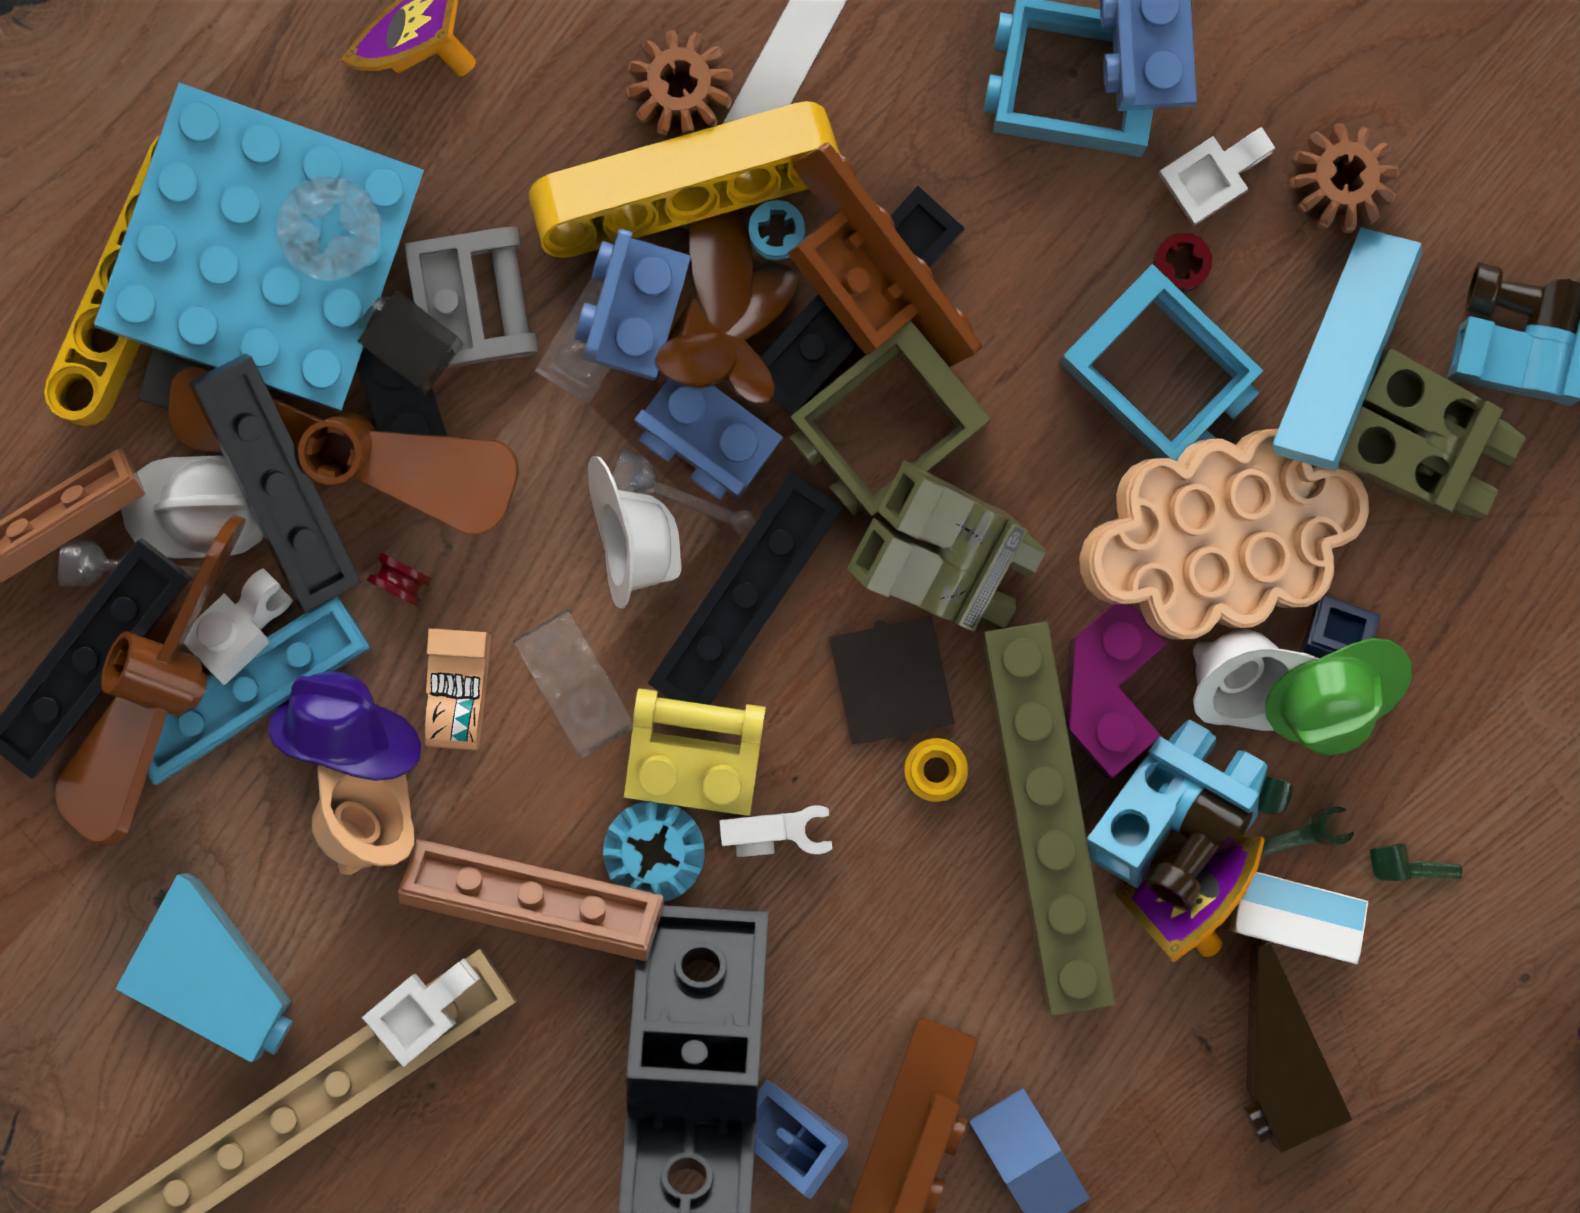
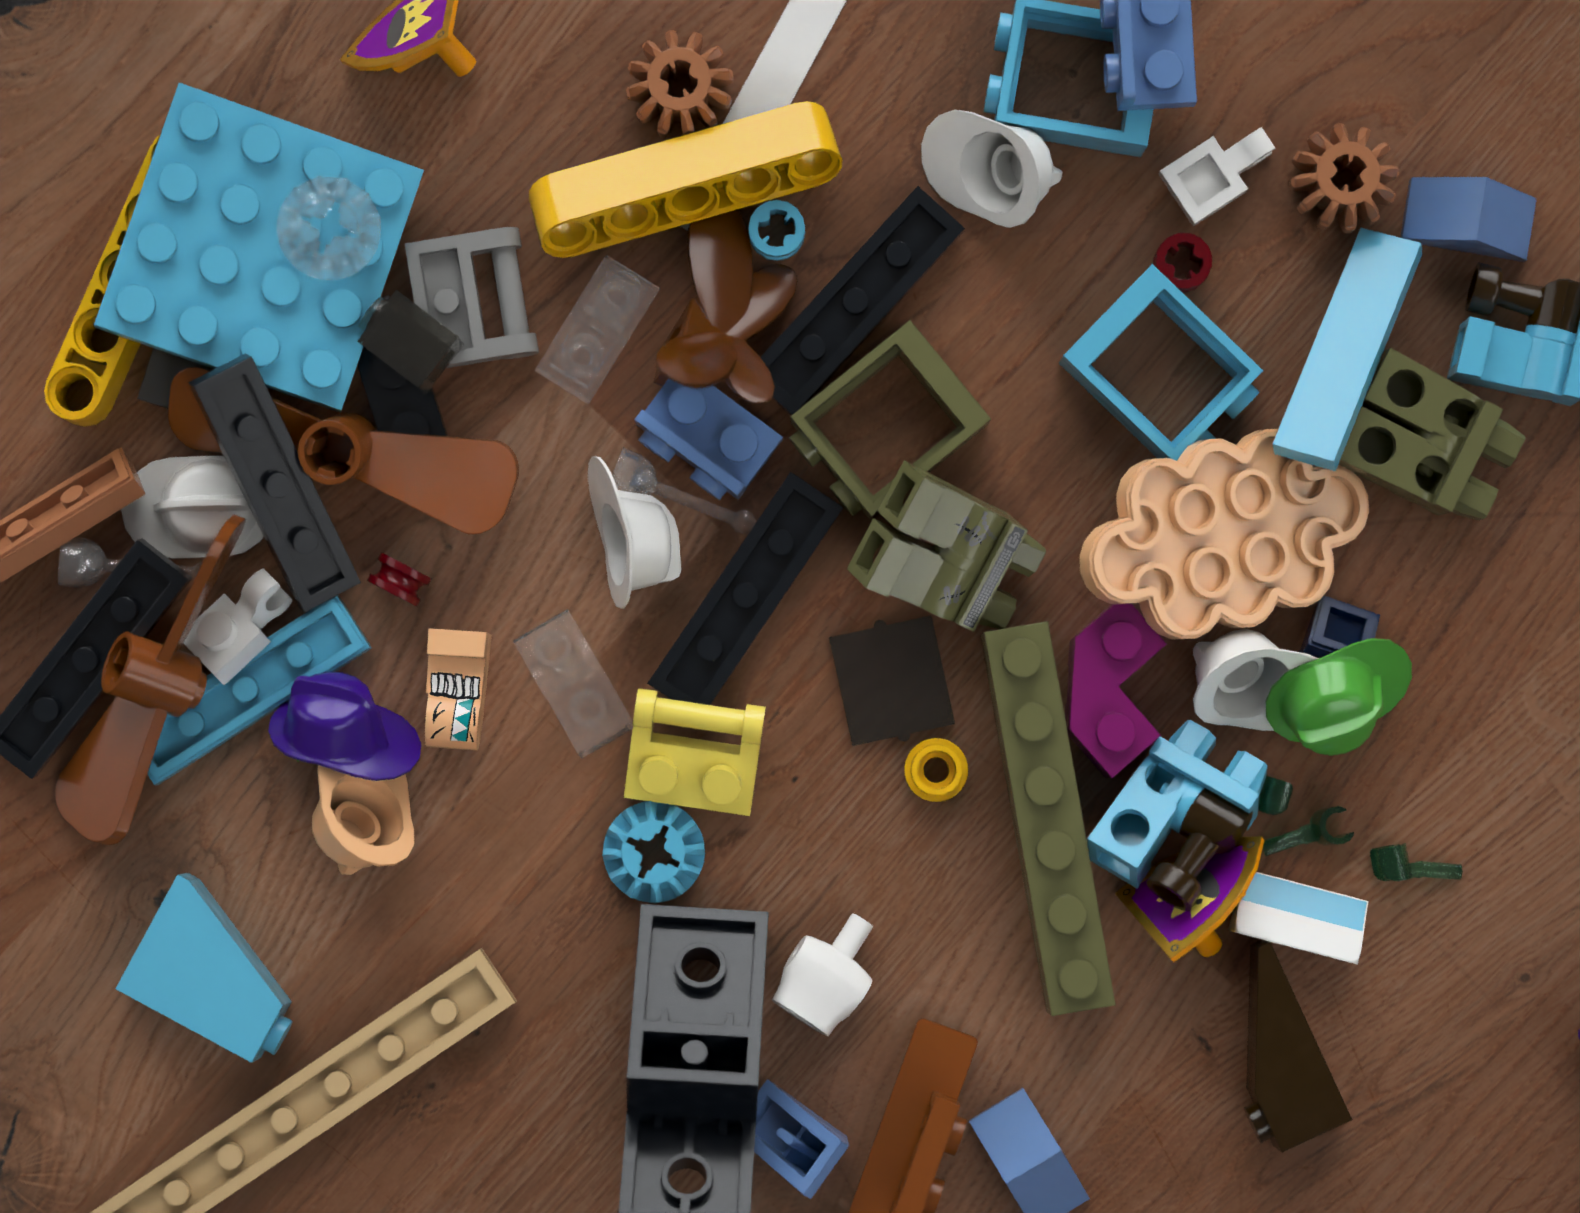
white plate [362,958,481,1067] -> none
nougat tile [398,839,664,962] -> none
medium blue bracket [574,229,691,381] -> none
white plate [719,805,833,857] -> none
dark orange bracket [788,142,982,367] -> none
none -> white piece [772,913,873,1036]
none -> white piece [921,110,1063,228]
none -> medium blue slope [1400,177,1537,262]

